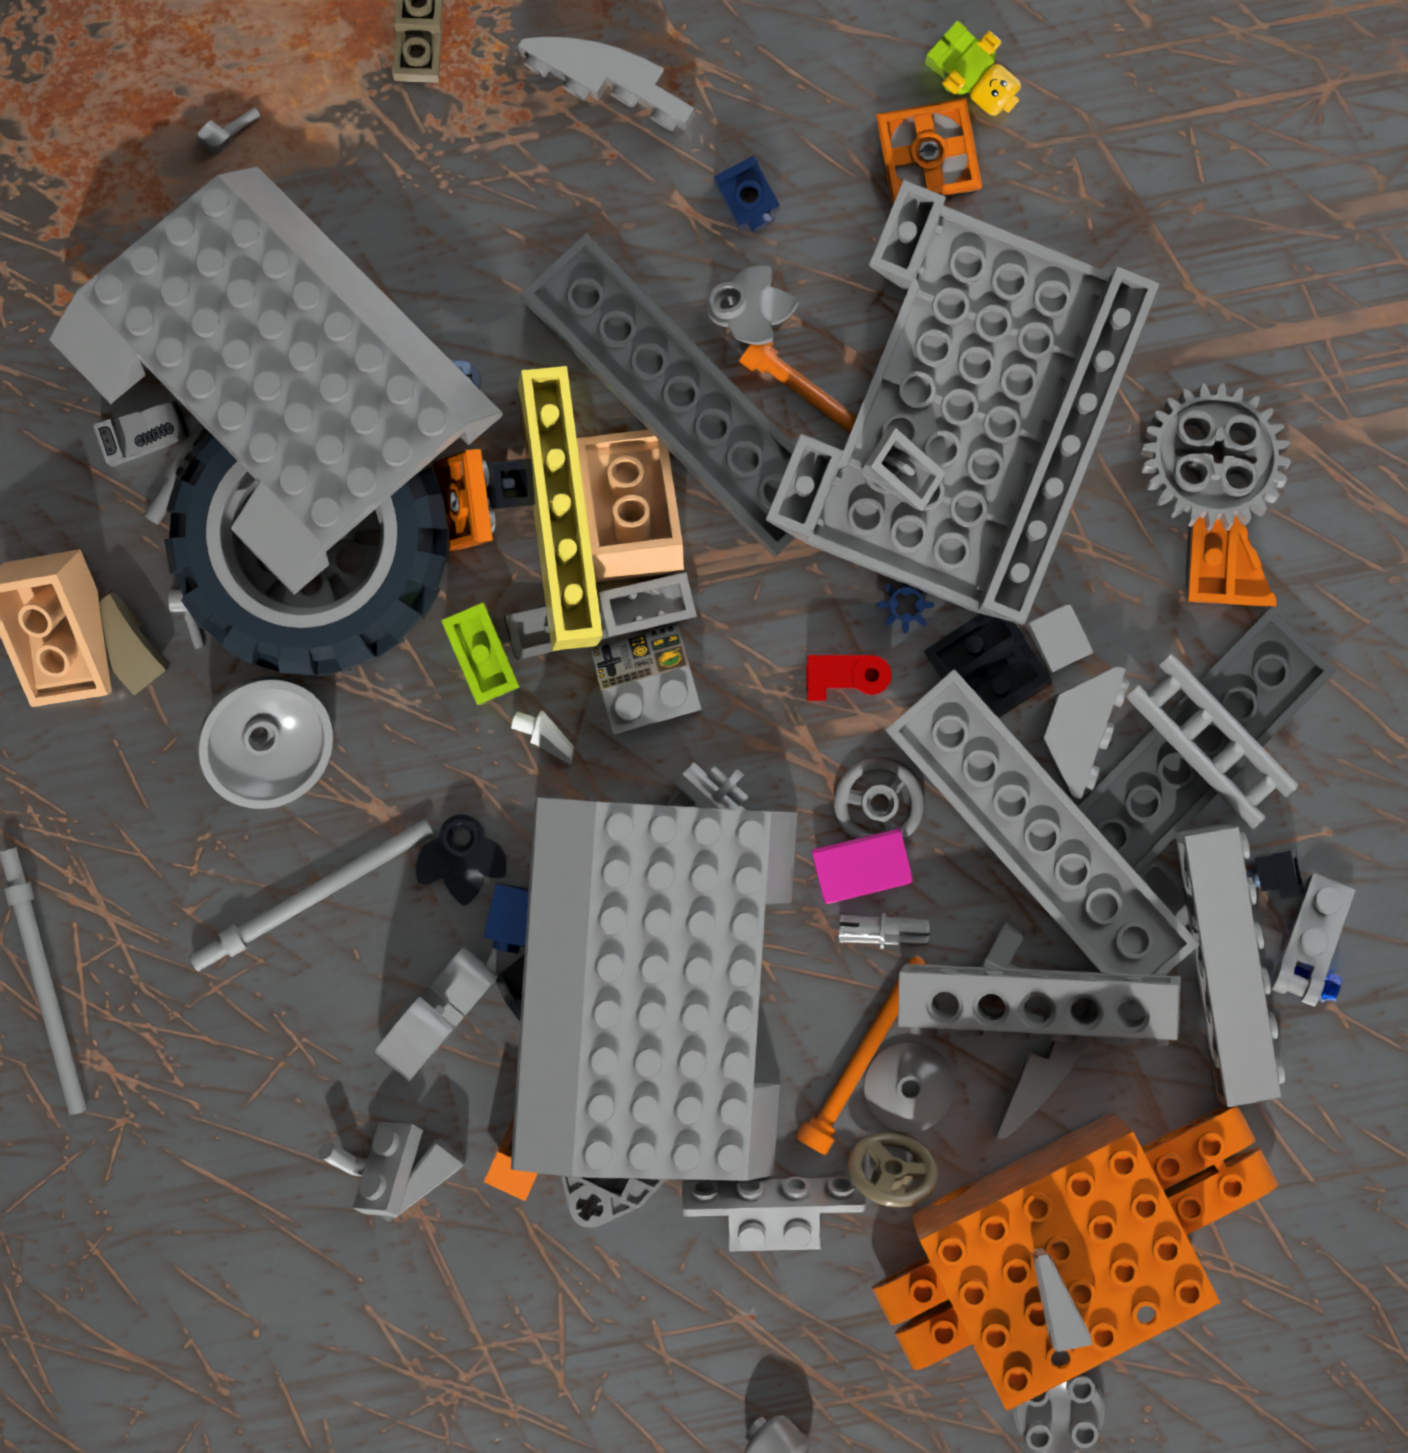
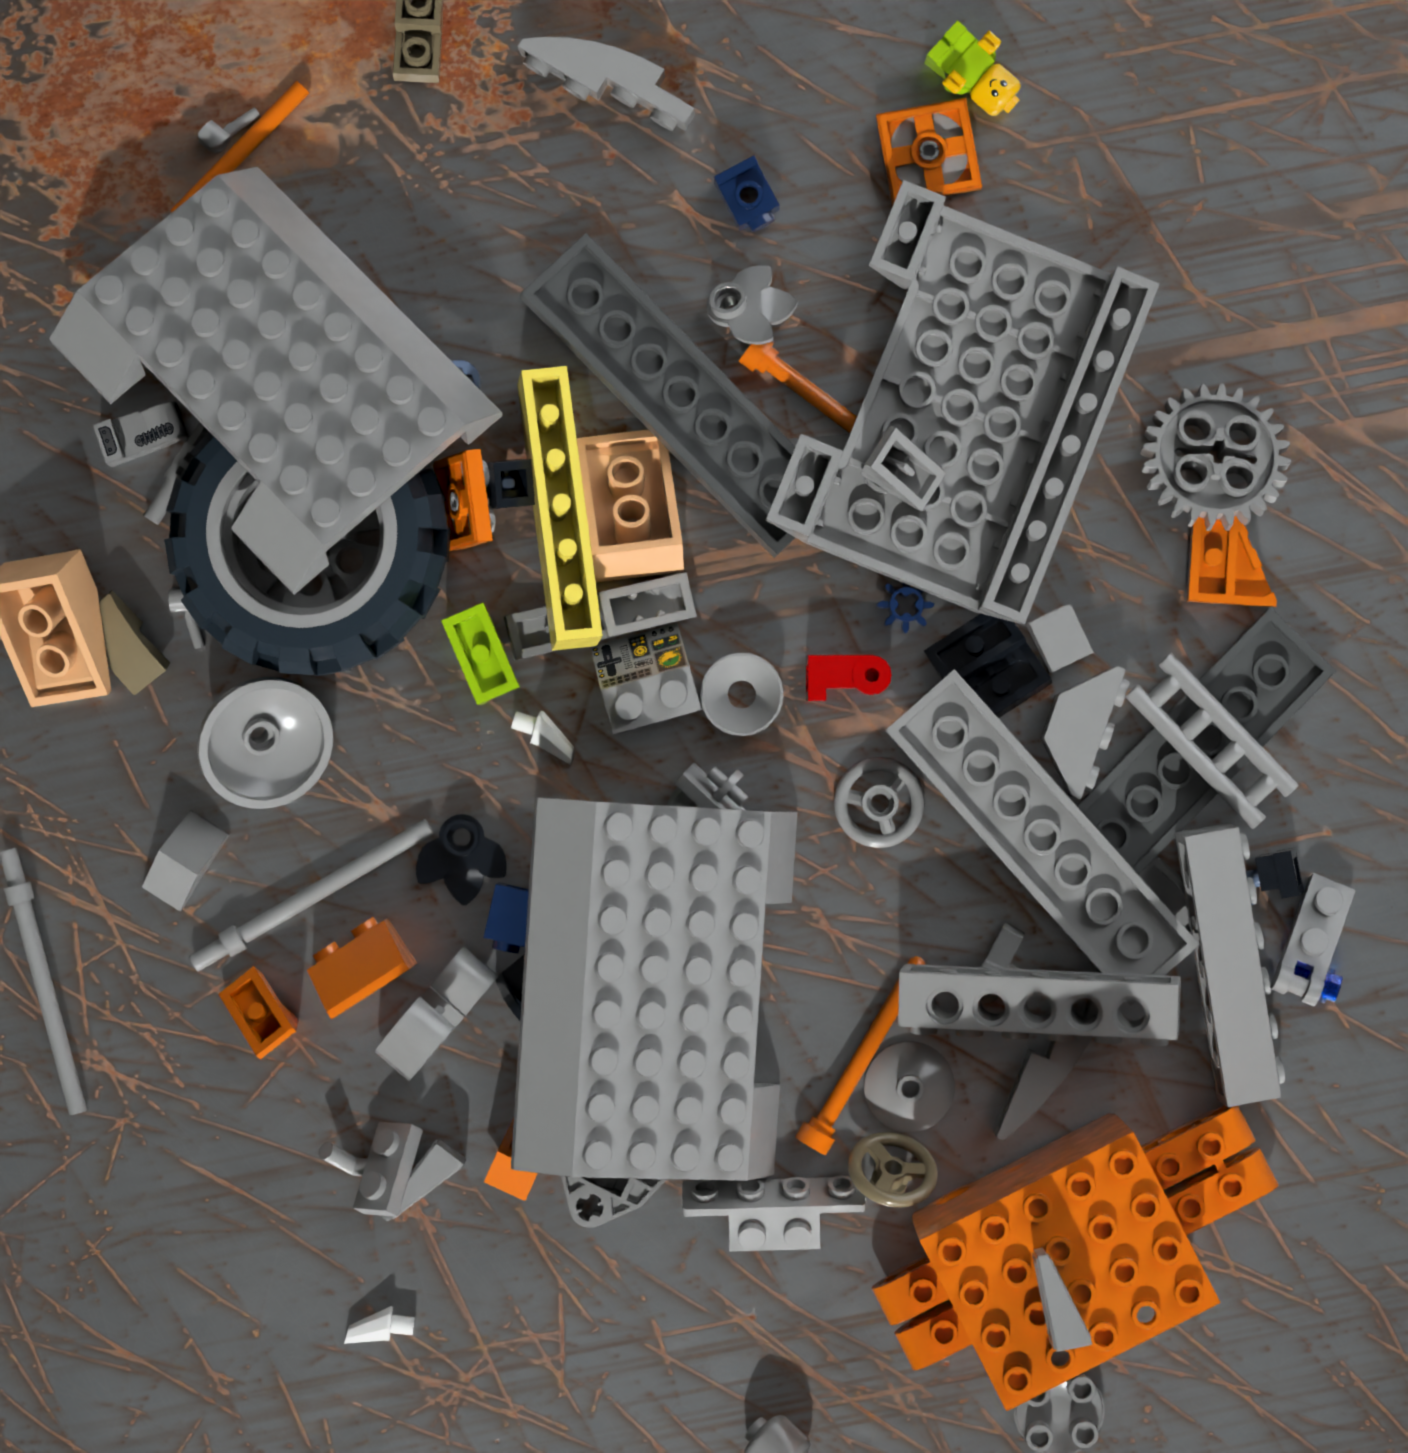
dark pink slope [811,828,913,904] -> none
light grey axle [839,912,930,949] -> none
none -> light grey slope [142,810,230,911]
none -> orange bar [170,80,310,212]
none -> orange slope [218,966,299,1060]
none -> orange slope [307,916,417,1020]
none -> white bar [344,1306,415,1344]
none -> light grey piece [700,653,784,736]

